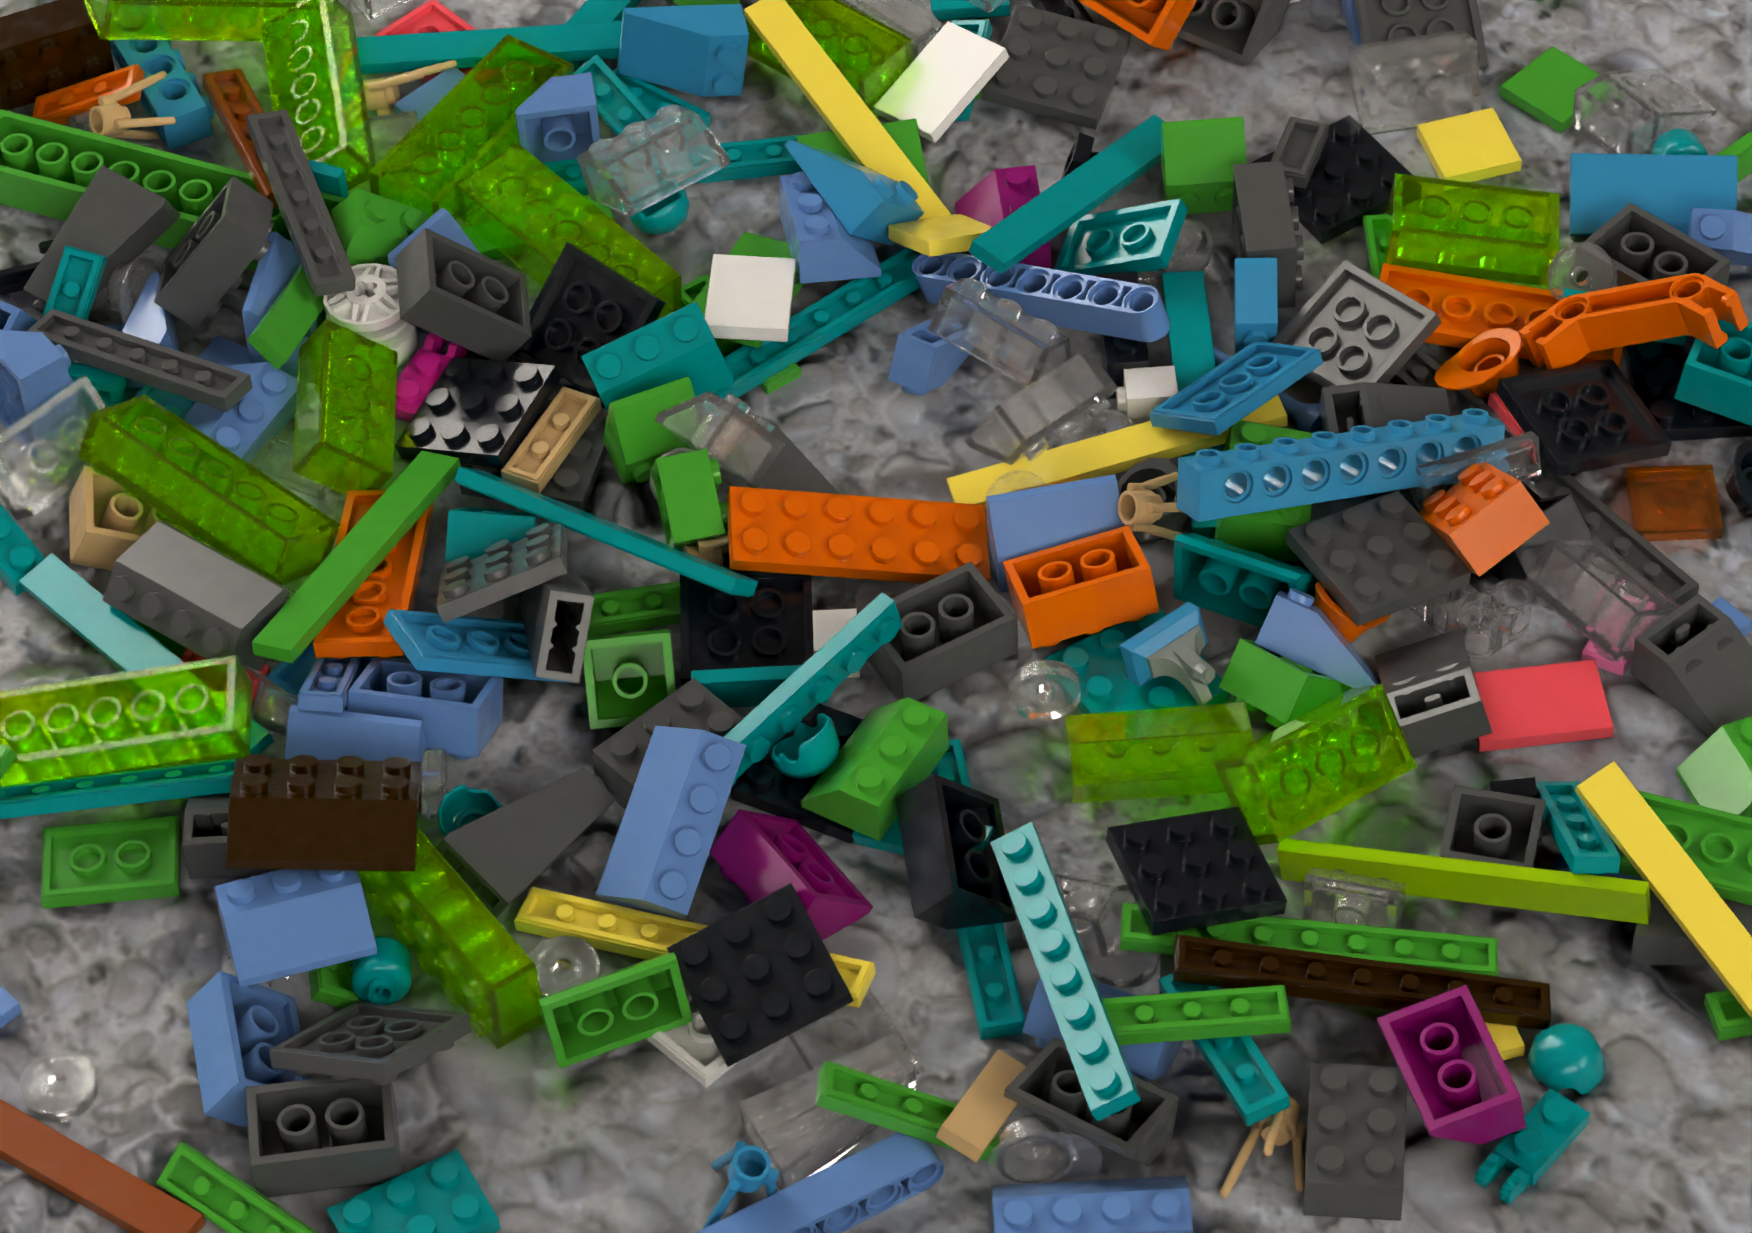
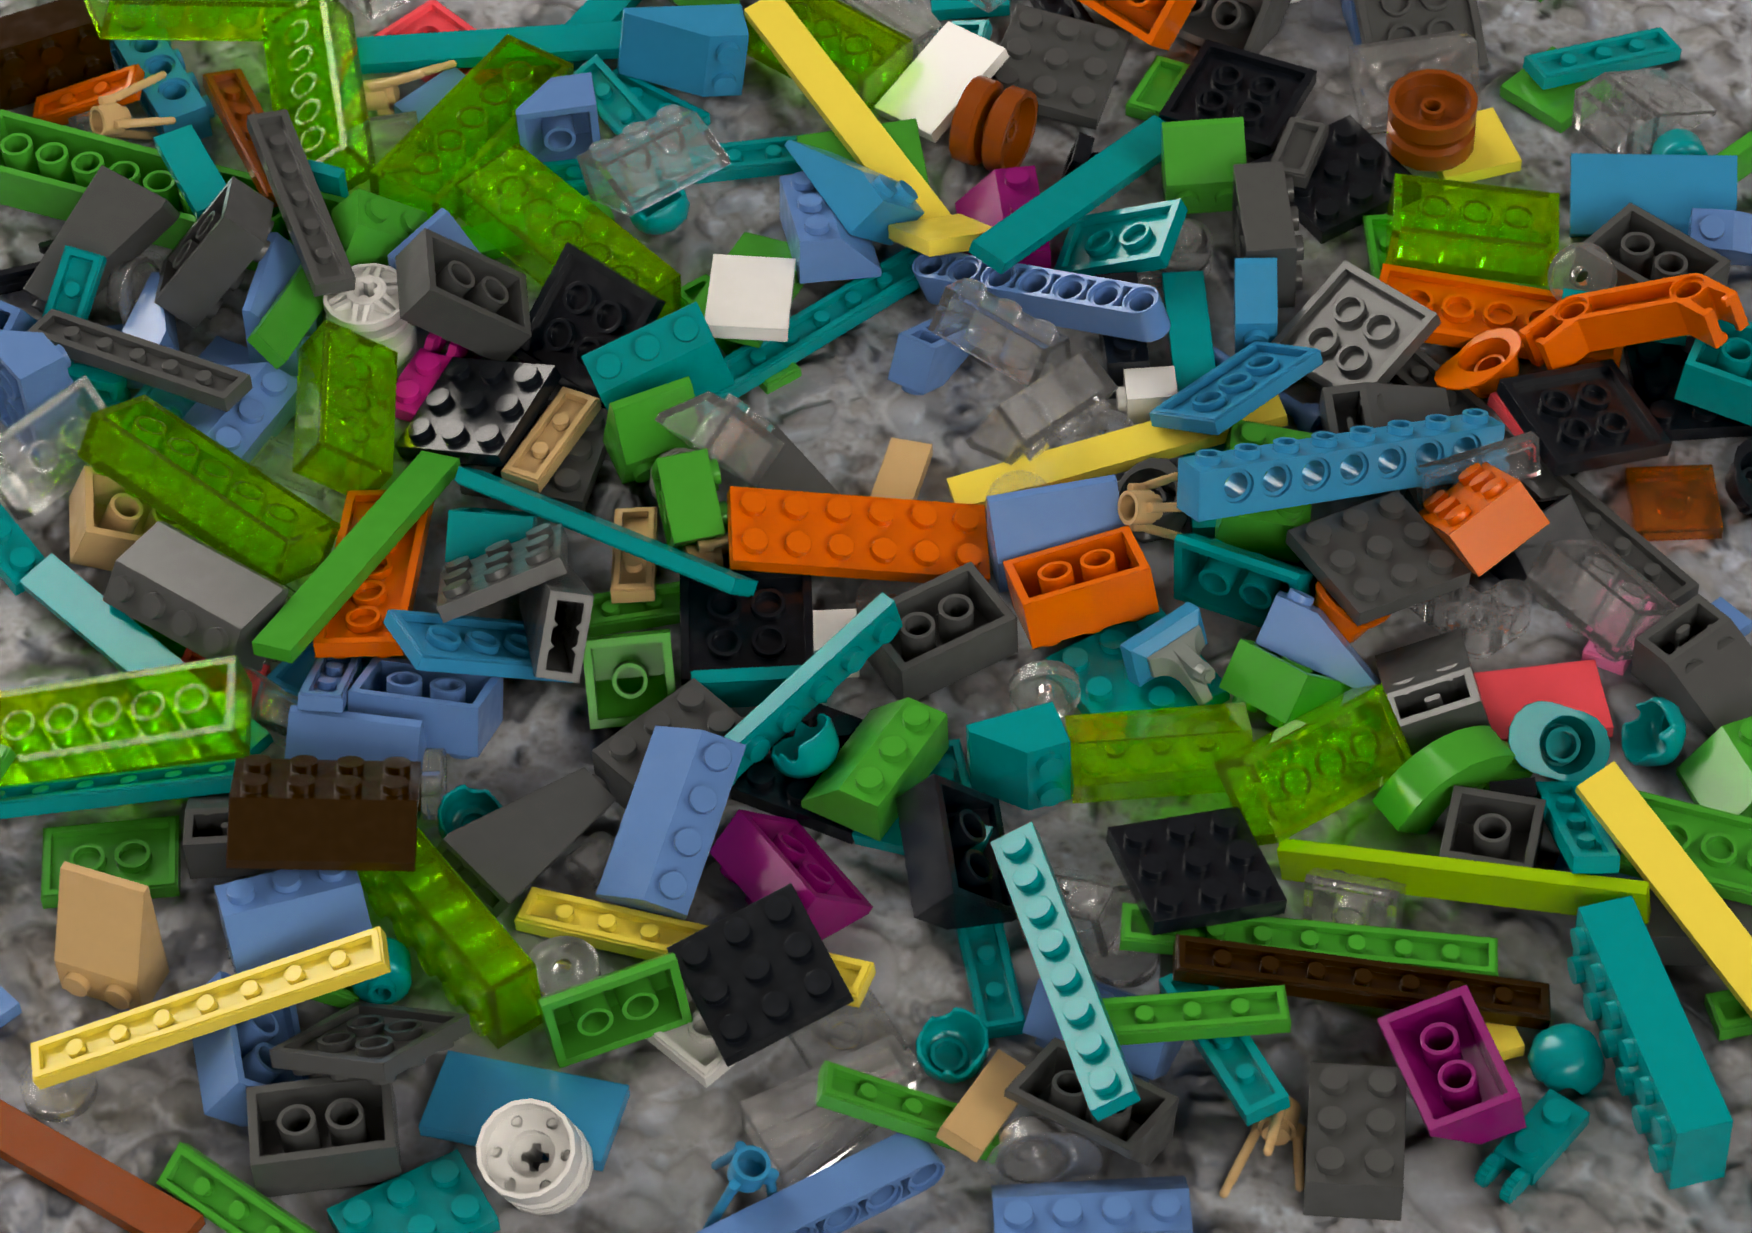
none -> light yellow tile [30,926,391,1090]
none -> tan slope [54,861,170,1010]
none -> teal tile [153,124,226,219]
none -> dark azure tile [419,1050,630,1172]
none -> white wheel [476,1098,594,1216]
none -> tan tile [610,507,659,604]
none -> tan tile [870,437,933,500]
none -> teal hair [916,1007,989,1084]
none -> dark orange wheel [949,75,1038,172]
none -> teal slope [966,701,1071,811]
none -> bright green tile [1125,55,1190,121]
none -> black plate [1159,39,1317,156]
none -> bright green arch [1372,725,1533,834]
none -> dark orange wheel [1386,69,1478,172]
none -> teal piece [1508,701,1611,783]
none -> teal tile [1523,27,1682,90]
none -> teal brick [1567,895,1733,1190]
none -> teal hair [1621,697,1686,767]

